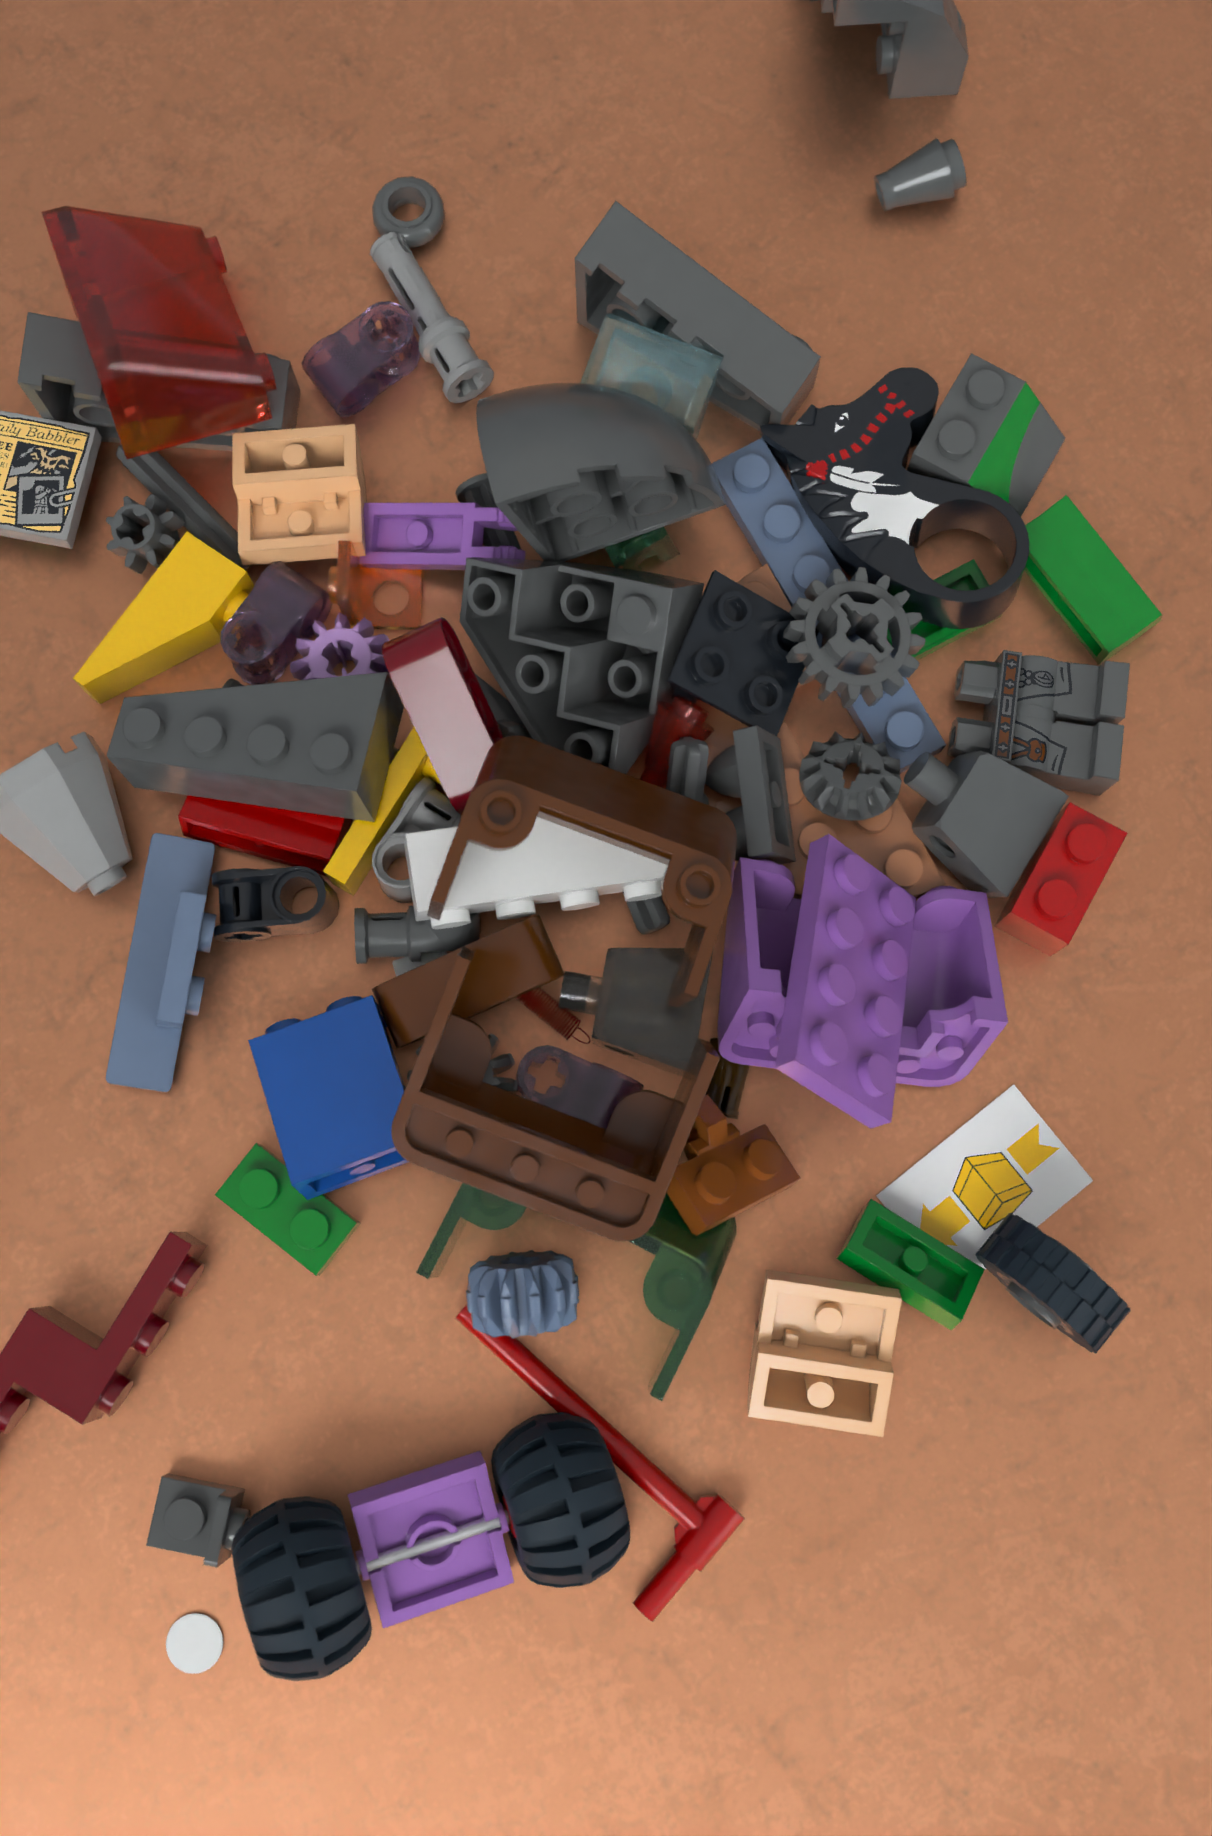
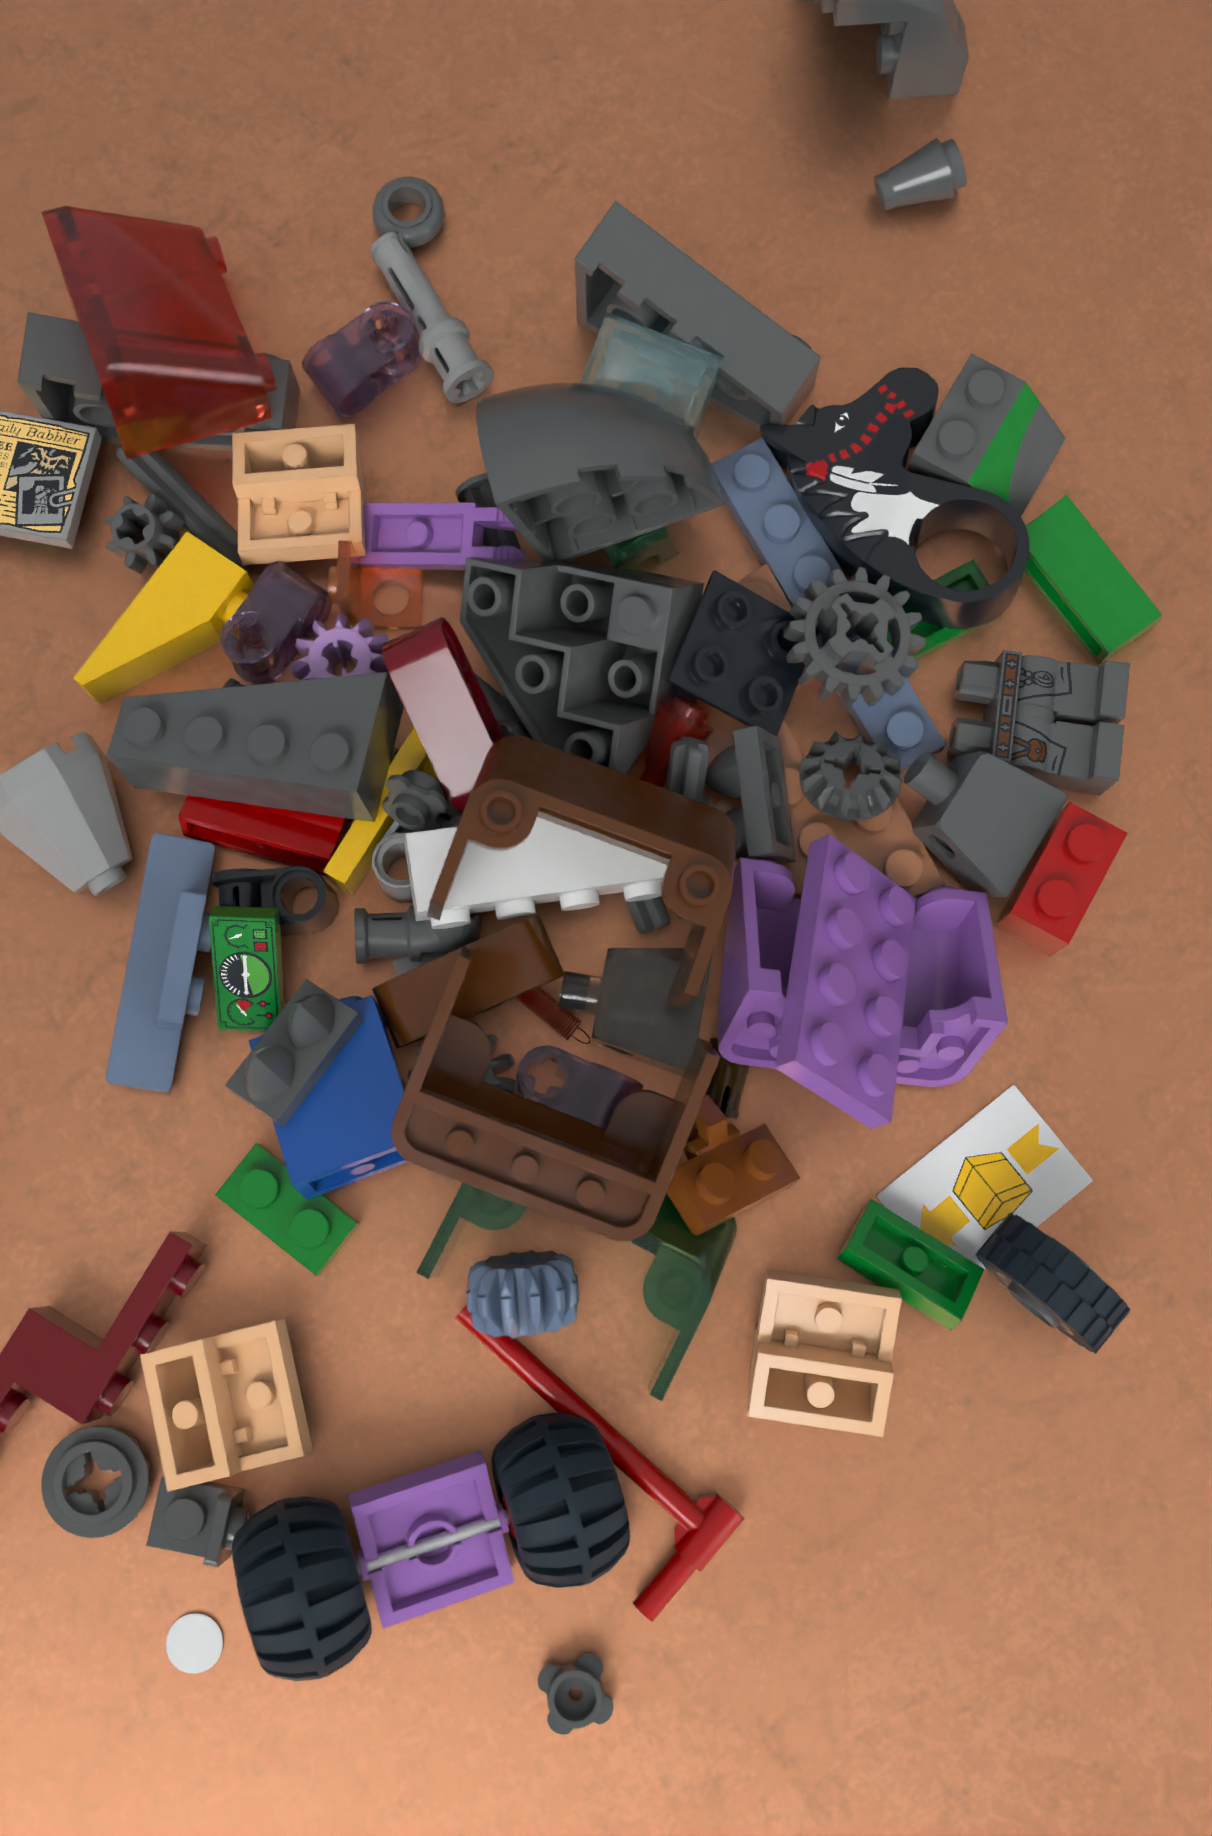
none -> dark grey gear [41,1426,151,1538]
none -> light nougat brick [140,1318,313,1492]
none -> green tile [209,906,285,1032]
none -> dark grey tile [225,979,363,1128]
none -> dark grey plate [382,770,448,831]
none -> dark grey plate [538,1653,613,1735]

